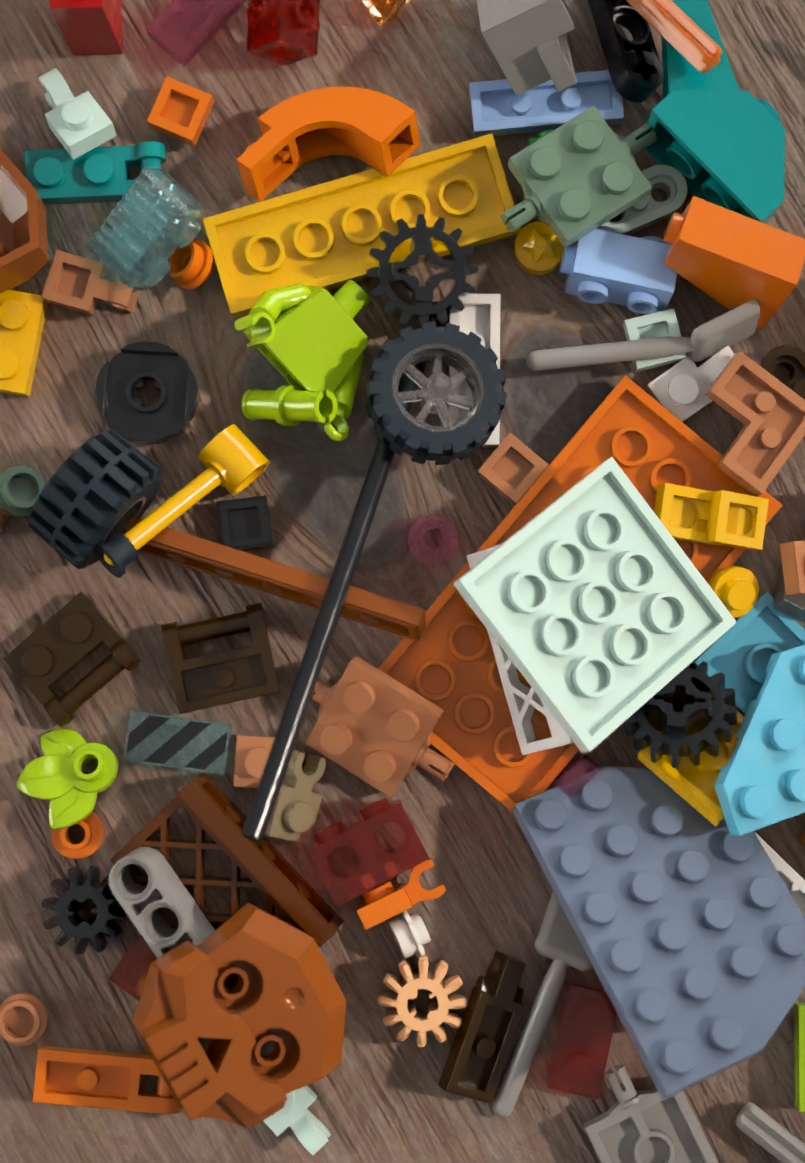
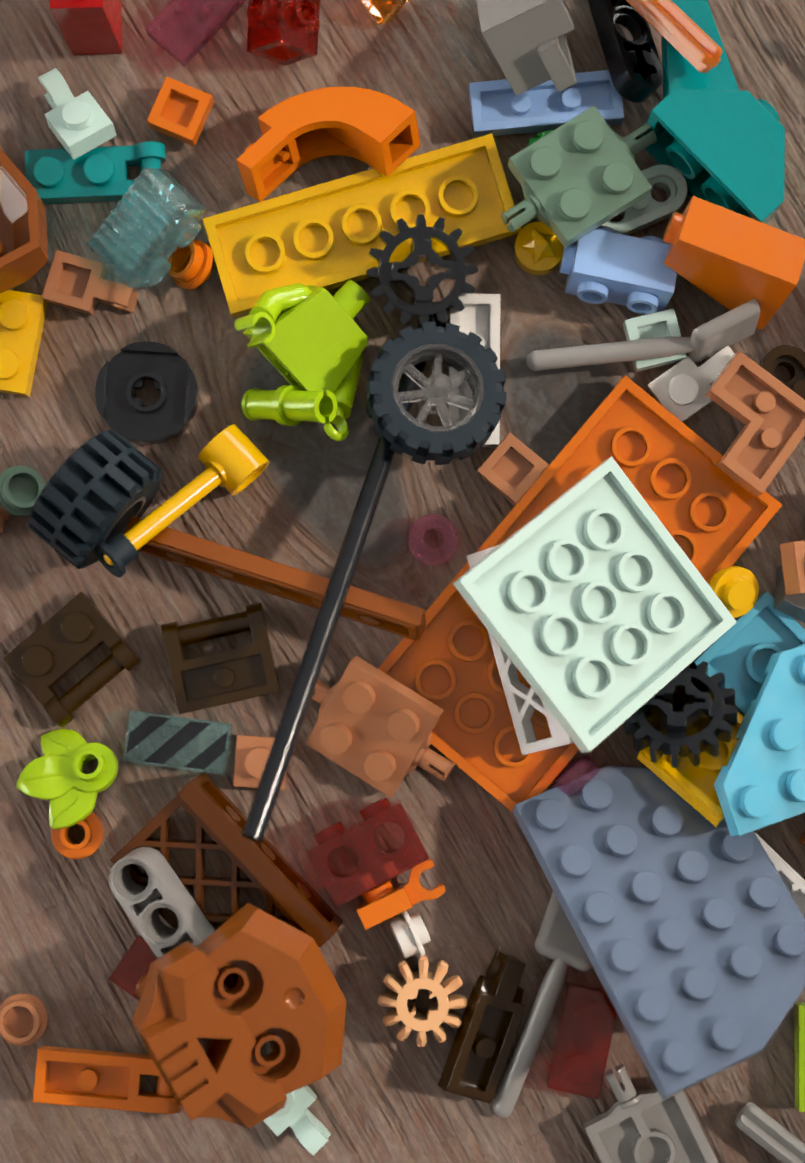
black gear [42,865,130,955] -> none
black tile [216,495,274,551] -> none
dark tan plate [265,750,326,845] -> none
yellow slope [654,483,769,550] -> none

